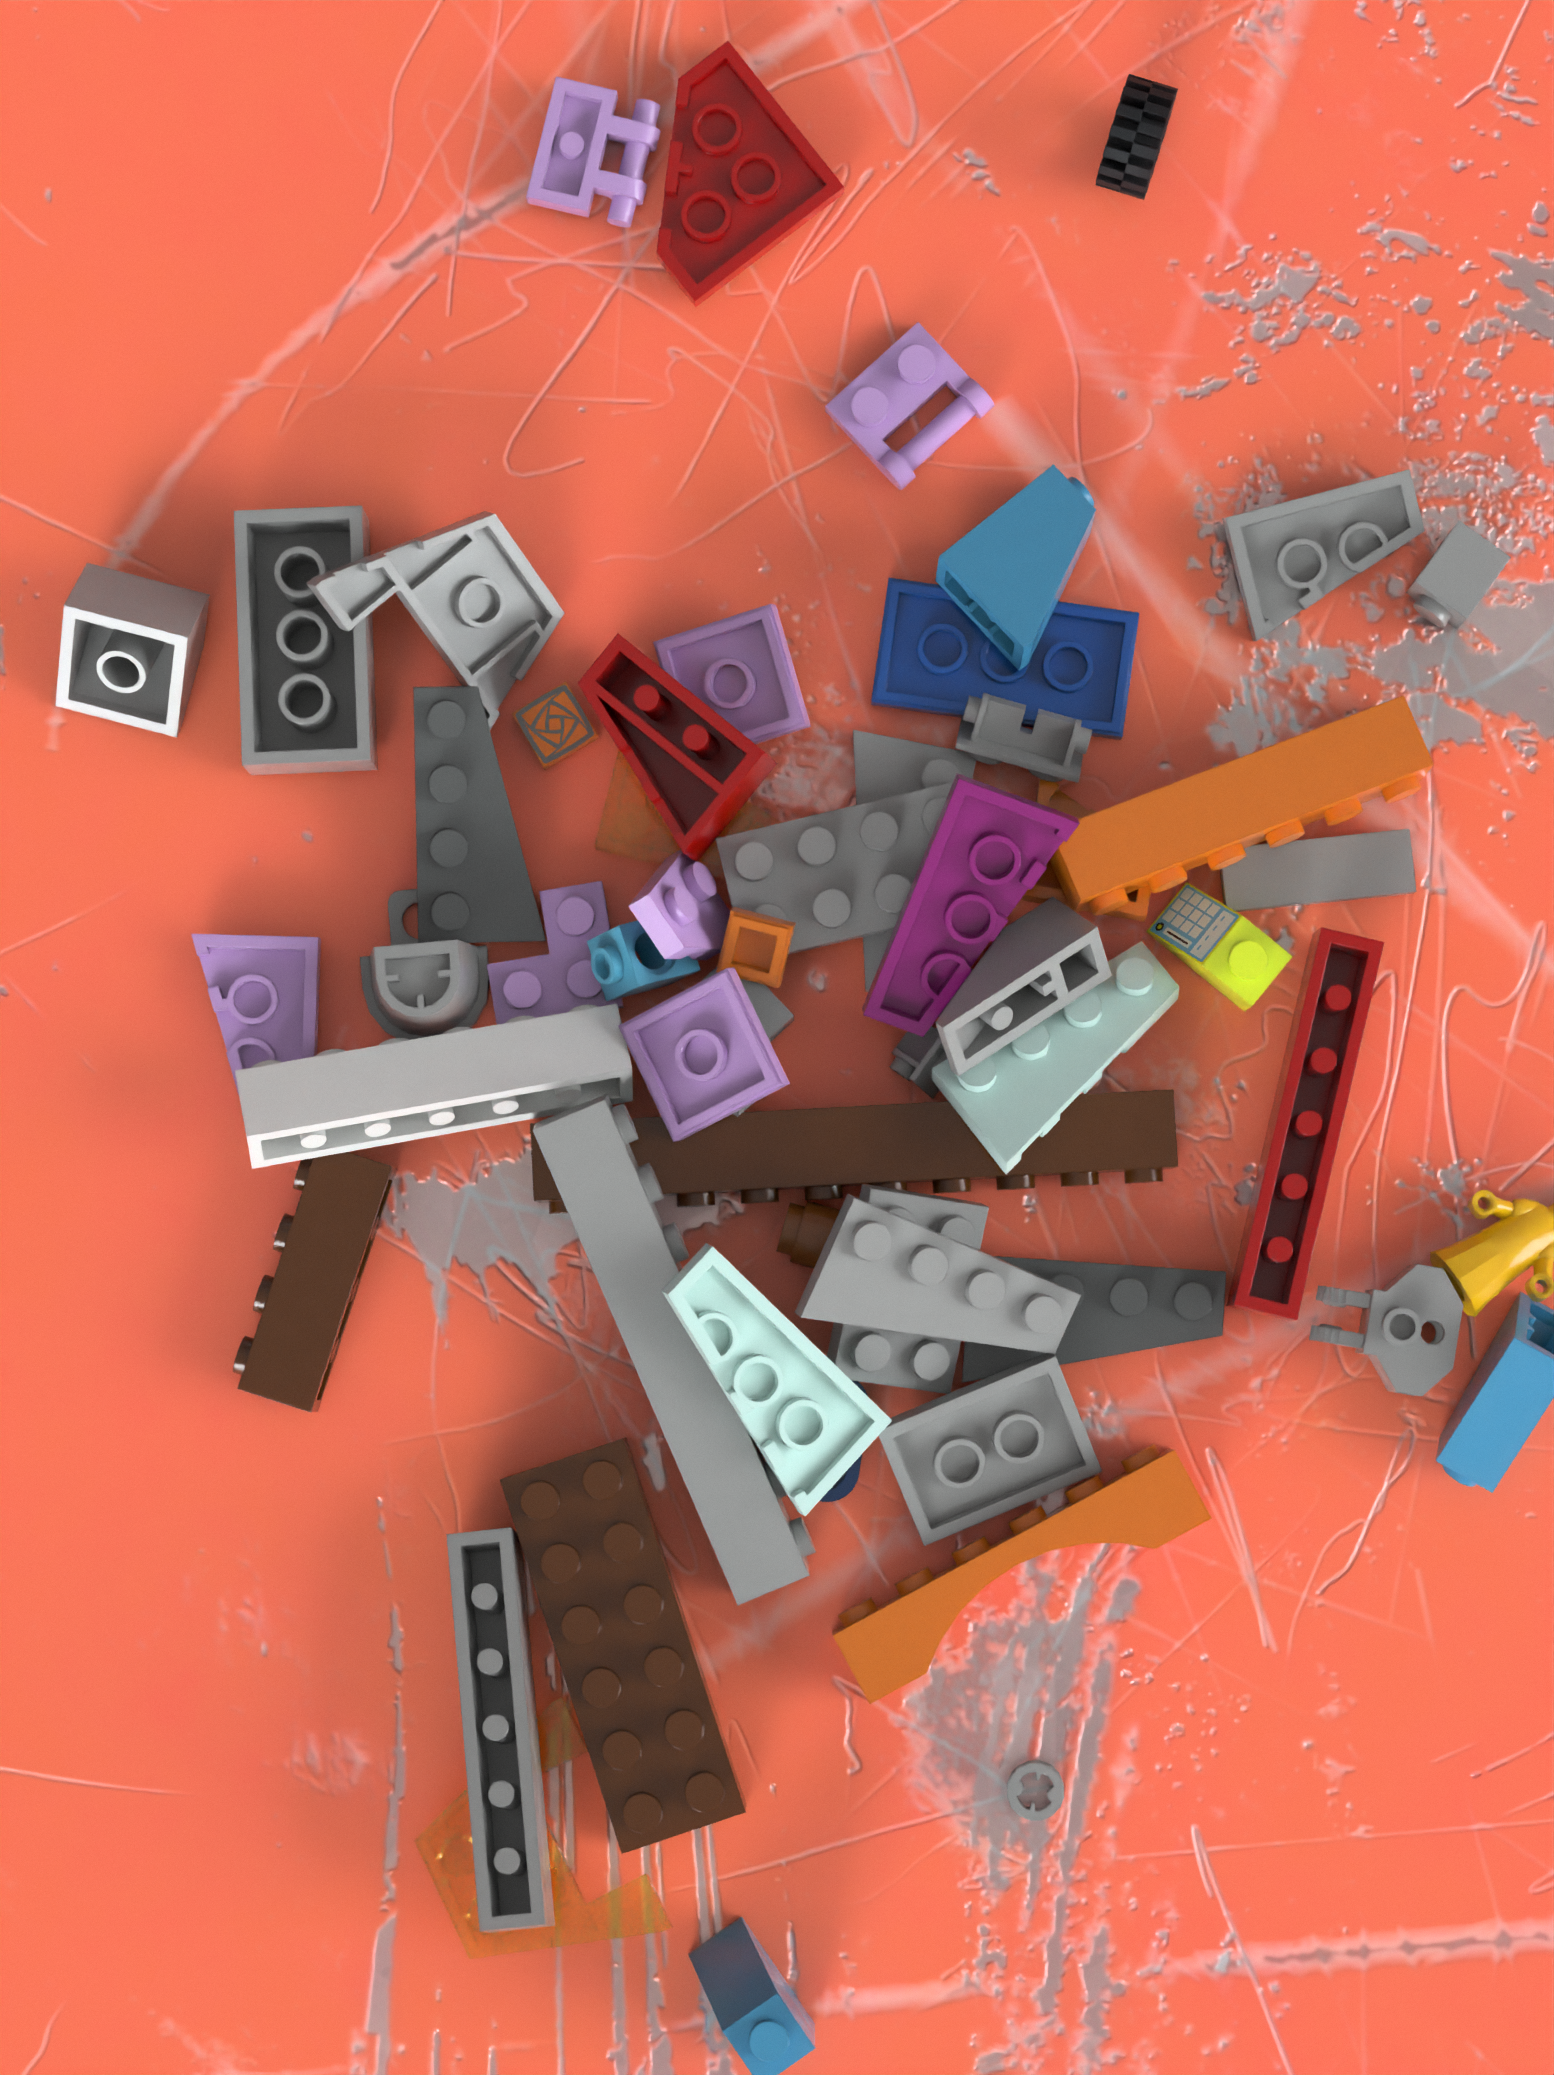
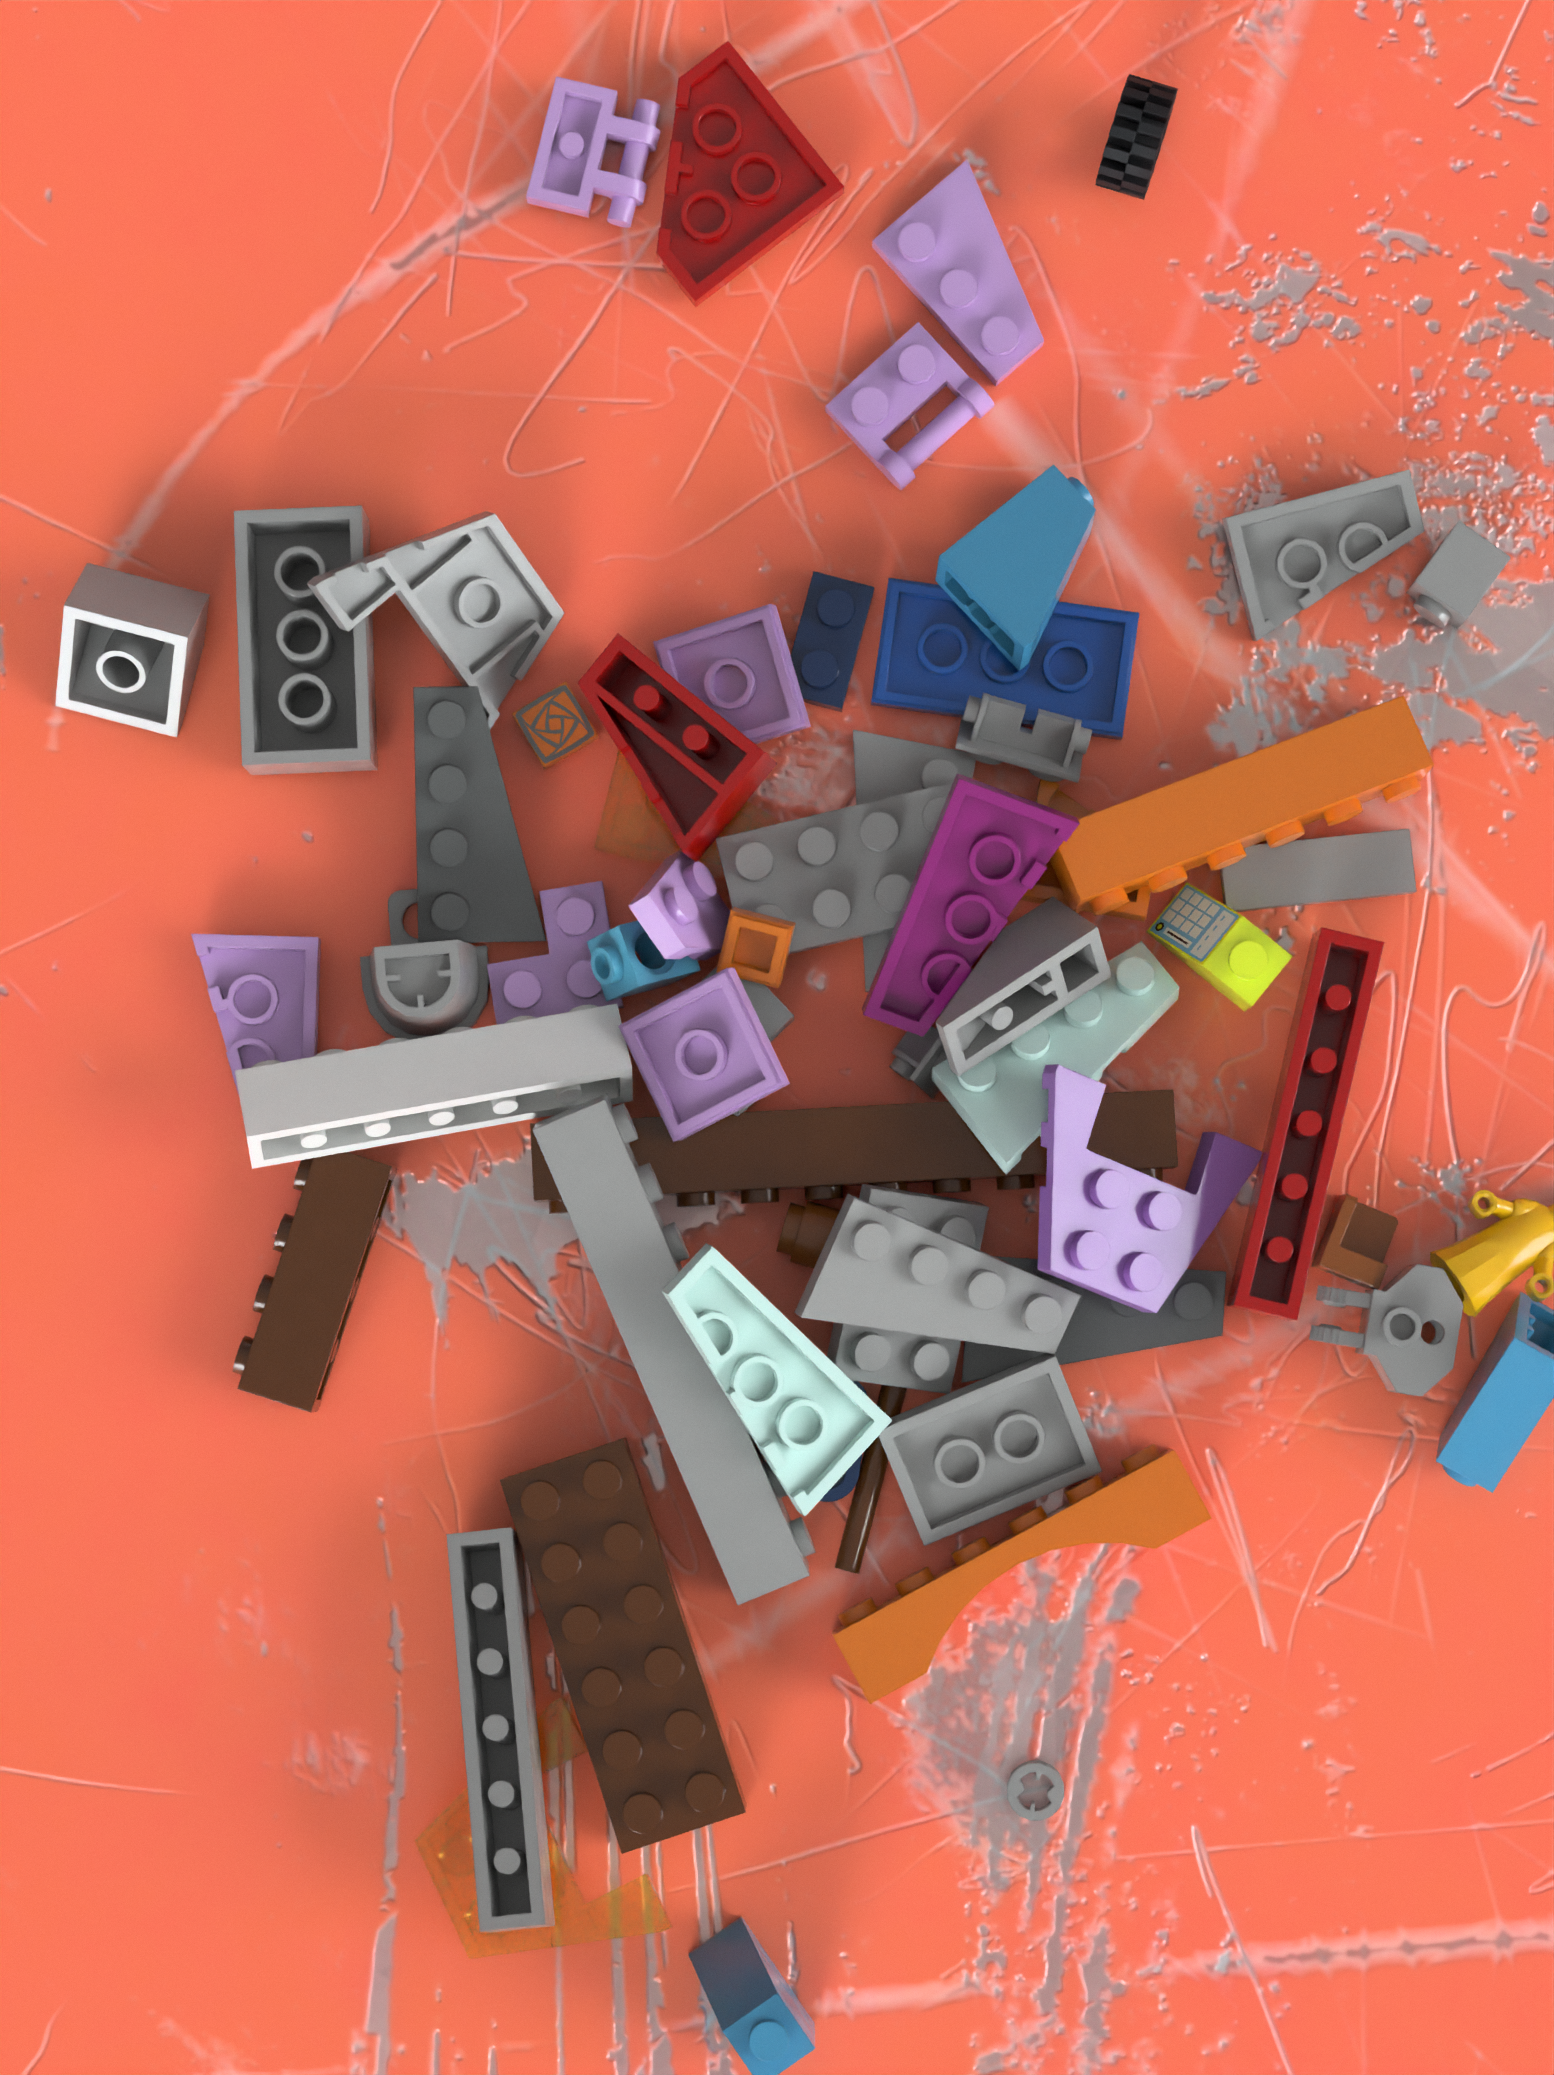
none -> dark blue plate [791,571,875,712]
none -> reddish brown bar [835,1385,907,1574]
none -> lavender wing [872,160,1044,386]
none -> wing [1038,1064,1262,1313]
none -> dark orange panel [1311,1194,1398,1290]

